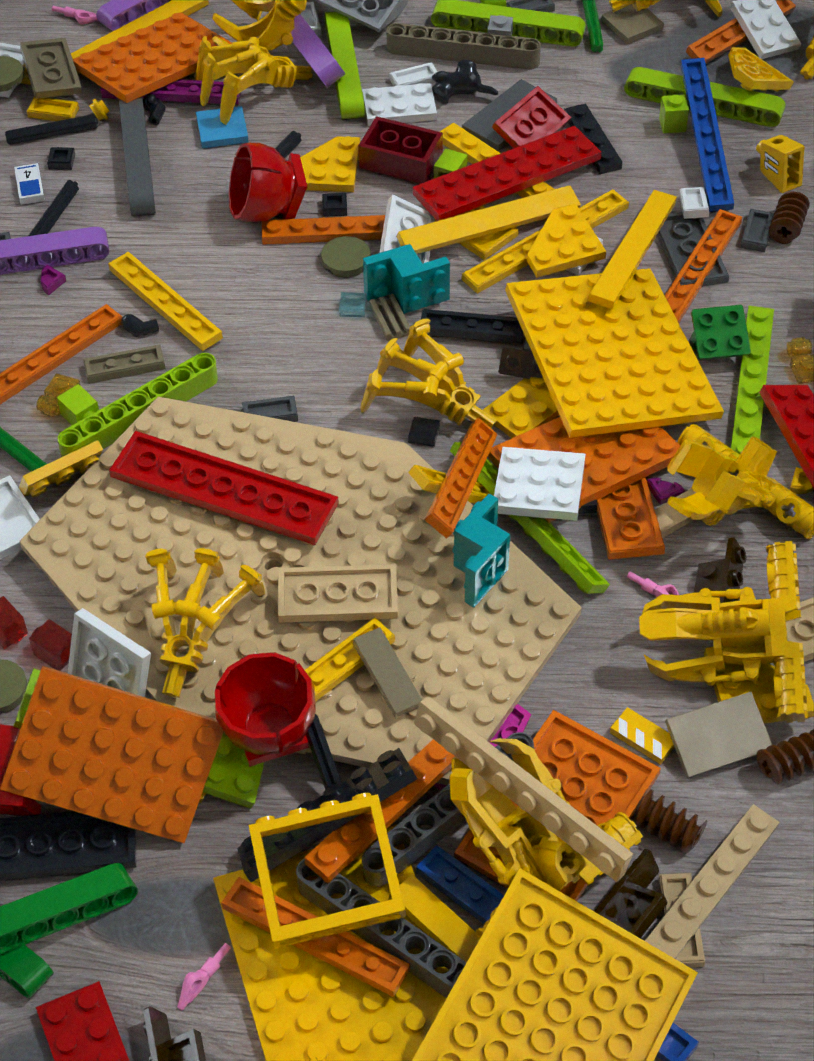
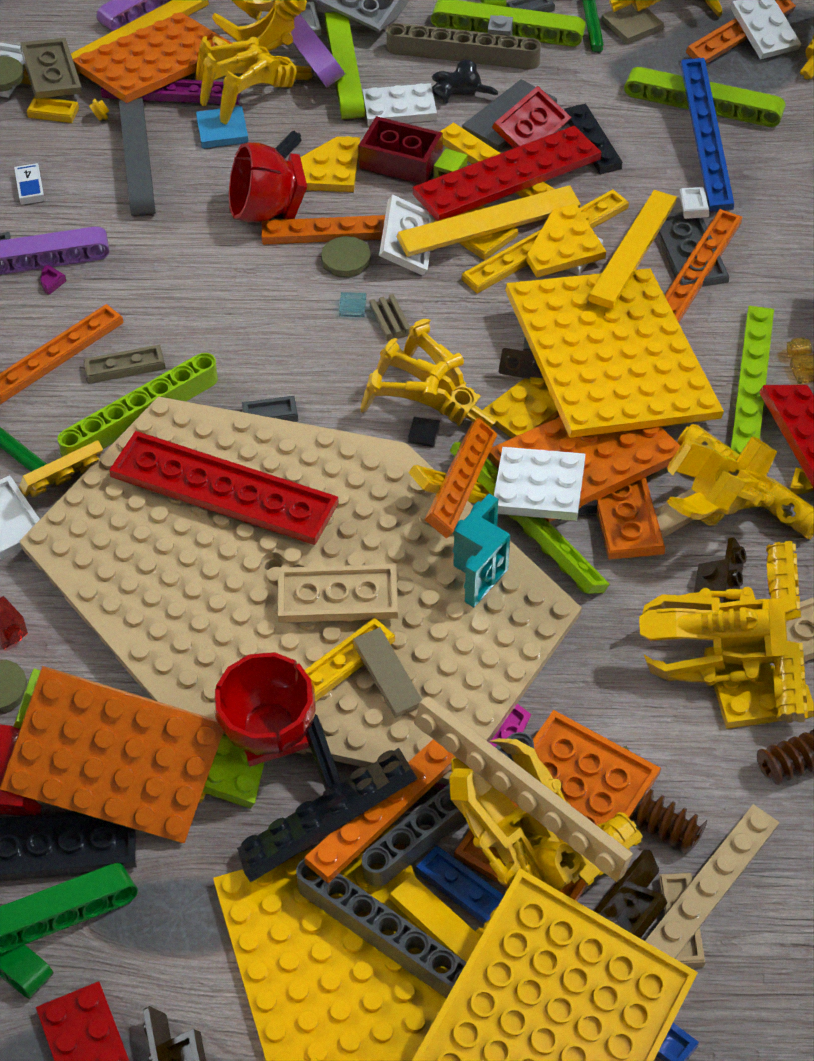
black axle [5,114,98,145] -> none
black axle [28,180,79,236] -> none
clear red brick [29,619,72,671] -> none
clear yellow plate [36,373,81,417] -> none
black tile [47,147,75,170] -> none
bright pink hand [52,5,98,25] -> none
lime brick [57,384,99,425] -> none
white plate [68,608,151,697] -> none
yellow plate [108,252,223,351] -> none
black arm [121,314,159,336] -> none
black arm [144,94,166,126] -> none
yellow piece [145,548,265,698] -> none
bright pink hand [177,943,231,1011] -> none
orange plate [221,877,410,997] -> none
yellow window [248,793,406,948] -> none
black tile [322,193,347,217] -> none
teal bracket [363,244,450,314] -> none
white tile [389,62,438,86] -> none
black plate [421,309,523,344] -> none
yellow tile [610,707,675,765] -> none
bright pink hand [627,571,679,597] -> none
magenta tile [647,478,685,505] -> none
lime brick [659,95,689,134] -> none
dark tan tile [665,692,772,779] -> none
green bracket [689,305,751,360] -> none
yellow plate [728,47,794,92] -> none
dark grey tile [740,209,774,252] -> none
yellow torso [756,135,805,193] -> none
reddish brown piece [769,191,810,244] -> none

